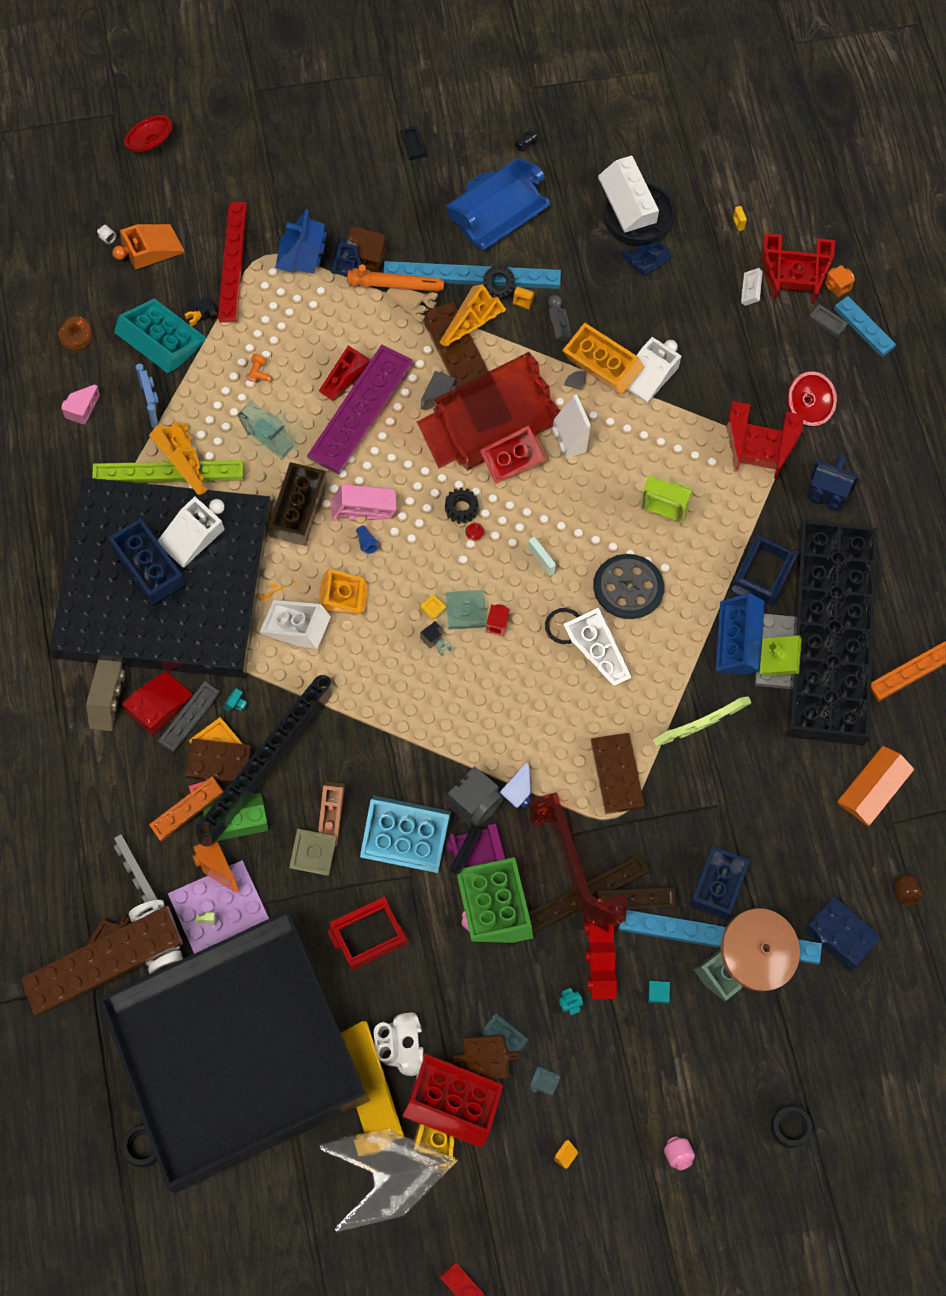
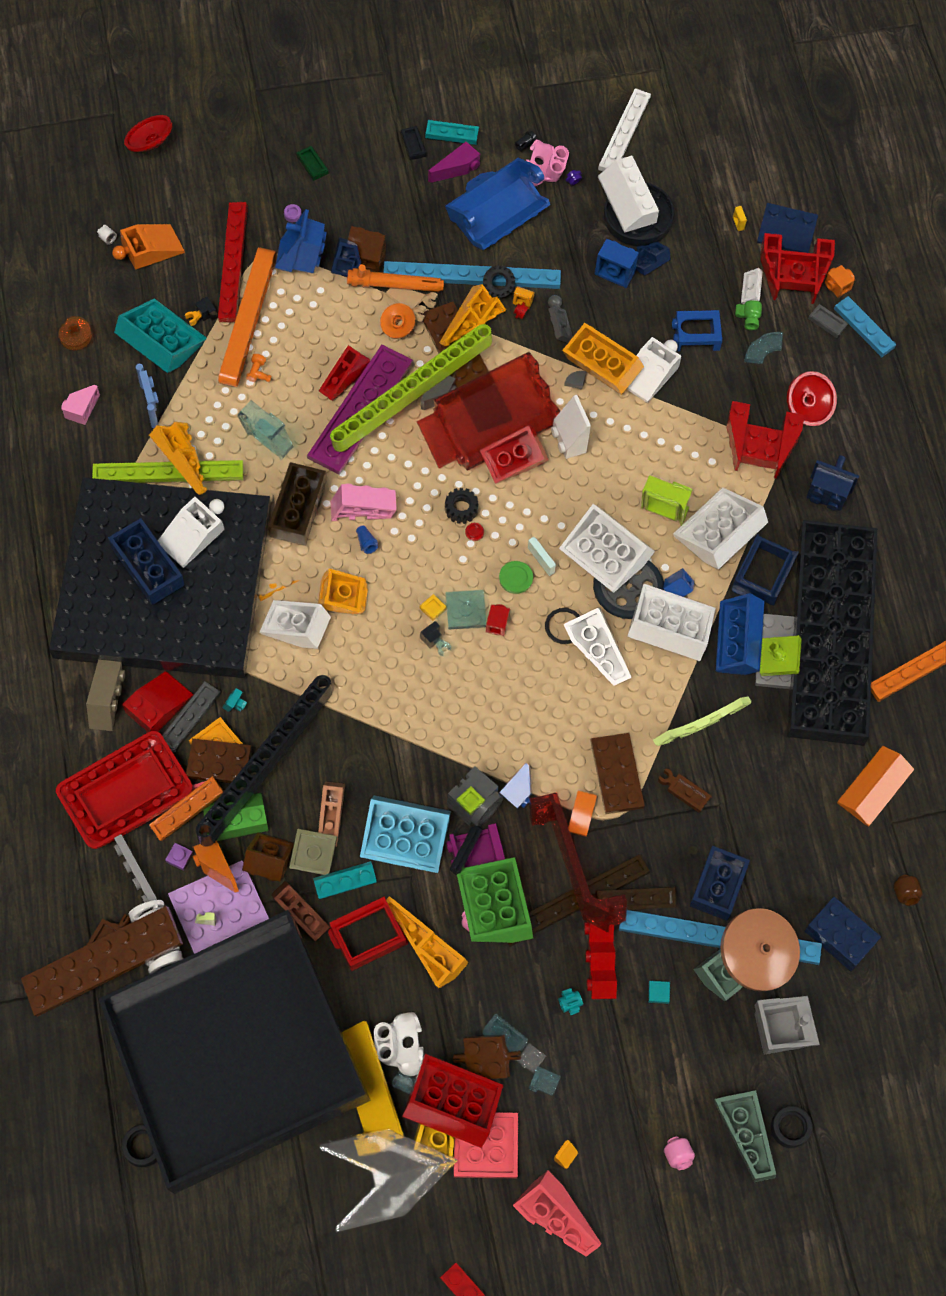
none -> red wedge [56,731,193,849]
none -> medium lavender plate [165,843,193,871]
none -> orange beam [218,247,277,387]
none -> reddish brown slope [242,832,294,882]
none -> copper slope [271,880,330,941]
none -> medium lavender tile [284,204,302,222]
none -> dark green tile [296,146,329,181]
none -> teal plate [313,861,377,899]
none -> lime beam [330,324,492,452]
none -> orange dish [380,303,415,339]
none -> light orange wedge [386,896,468,988]
none -> clear light blue slope [392,1072,415,1094]
none -> teal plate [425,120,479,145]
none -> magenta slope [428,142,480,183]
none -> coral plate [454,1113,518,1179]
none -> lime tile [456,786,485,815]
none -> bright green piece [499,561,533,594]
none -> red plate [513,302,528,319]
none -> coral wedge [513,1170,601,1256]
none -> clear tile [517,1044,546,1074]
none -> bright pink piece [526,139,569,186]
none -> white slope [559,504,655,592]
none -> dark purple plate [566,170,582,186]
none -> orange slope [567,791,597,837]
none -> blue brick [595,239,639,288]
none -> white plate [598,88,651,171]
none -> white slope [627,584,716,661]
none -> reddish brown plate [658,768,711,813]
none -> blue panel [664,568,694,597]
none -> blue panel [672,310,722,351]
none -> white slope [673,488,768,569]
none -> sand green wedge [715,1090,776,1182]
none -> bright green piece [735,300,762,330]
none -> clear light blue tile [744,332,783,364]
none -> light grey piece [754,996,820,1055]
none -> dark blue slope [757,203,818,253]

